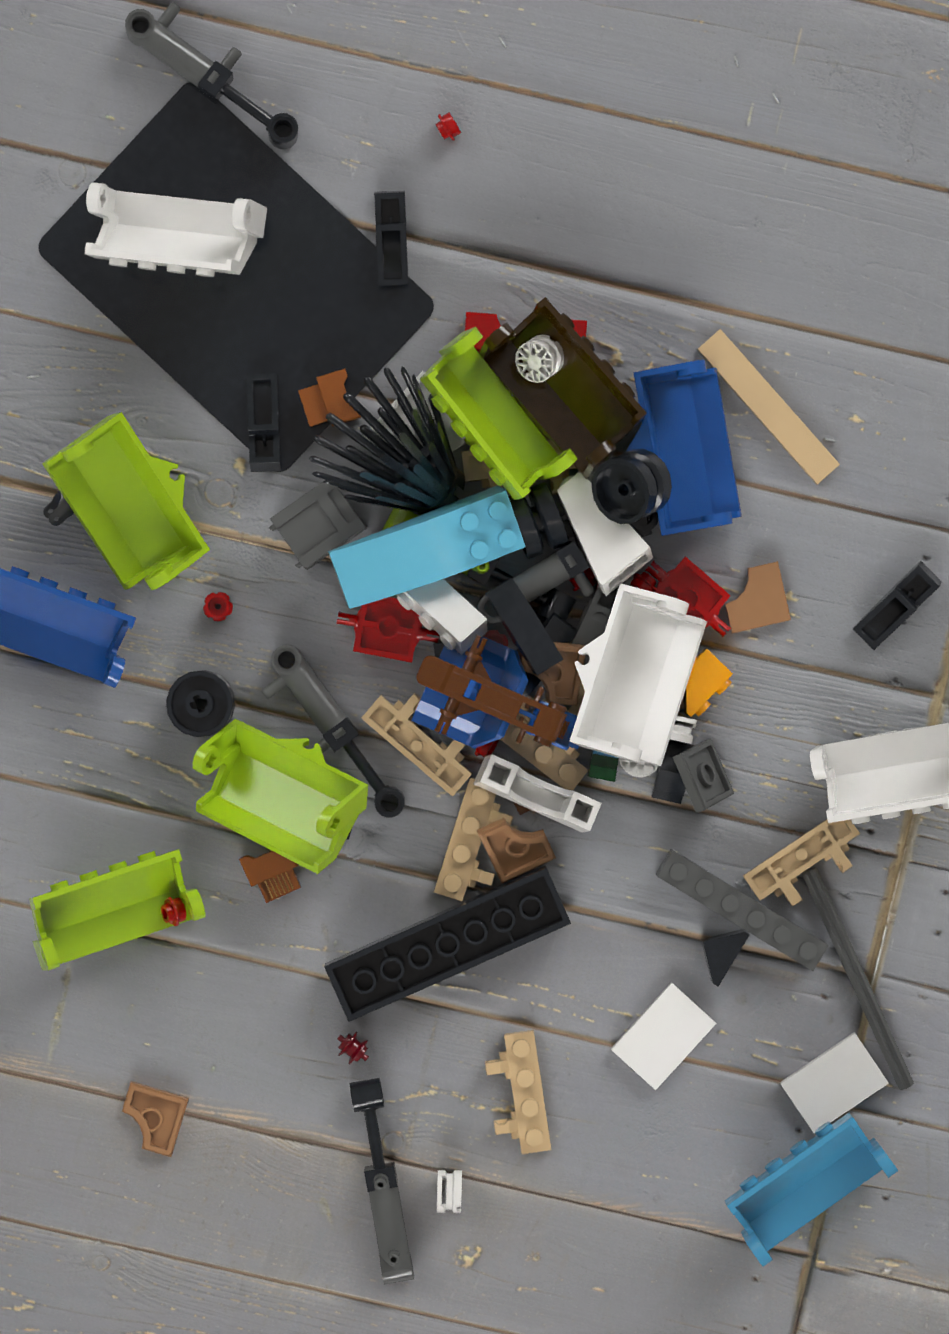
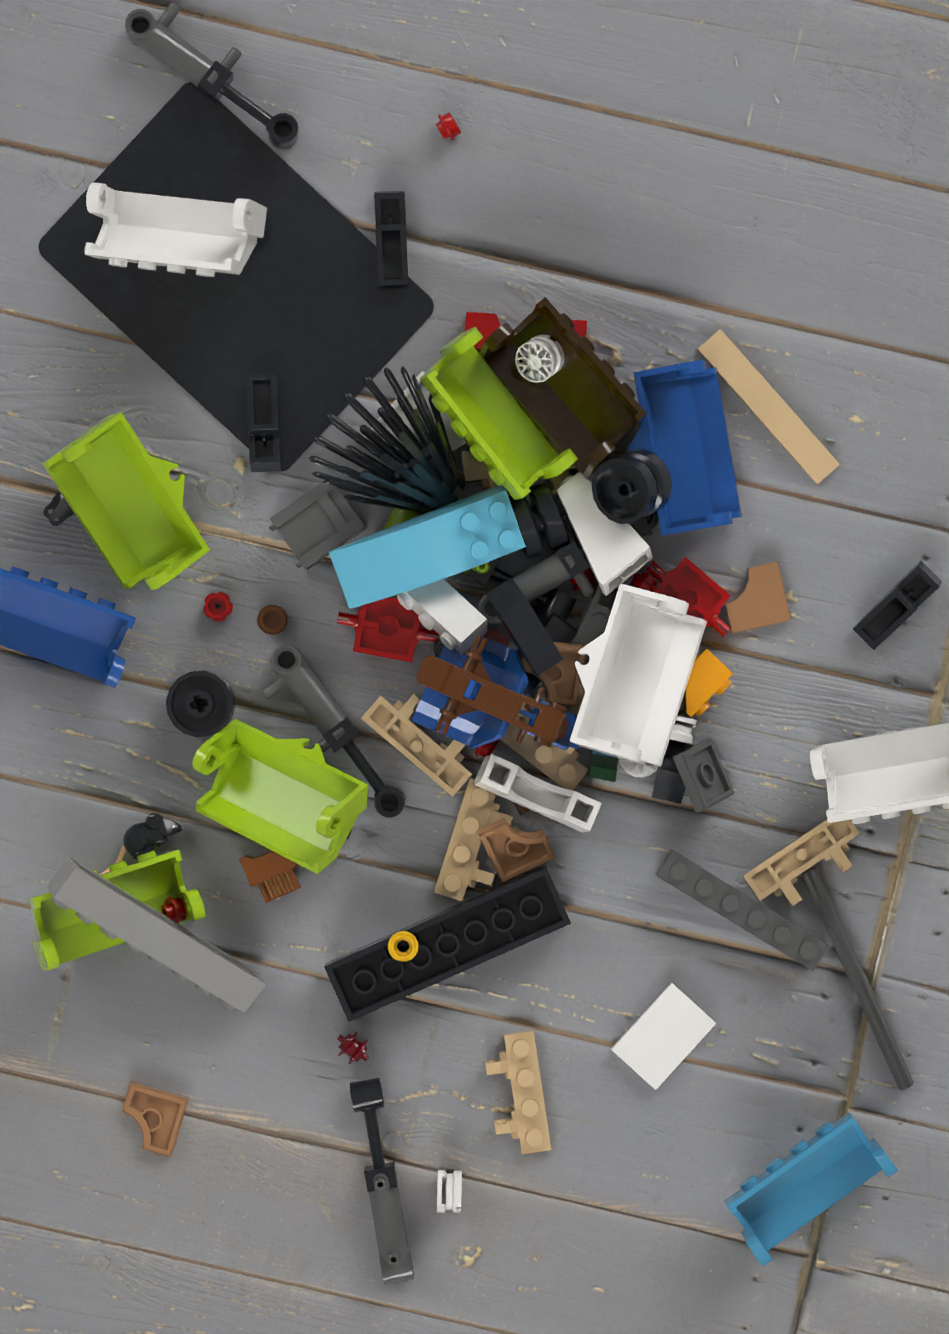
dark orange piece [298,368,361,427] -> none
black slope [701,929,750,987] -> none
white tile [780,1032,889,1134] -> none
none -> light grey brick [47,856,266,1013]
none -> black animal [99,813,183,875]
none -> reddish brown tile [257,605,288,635]
none -> yellow plate [388,931,418,962]

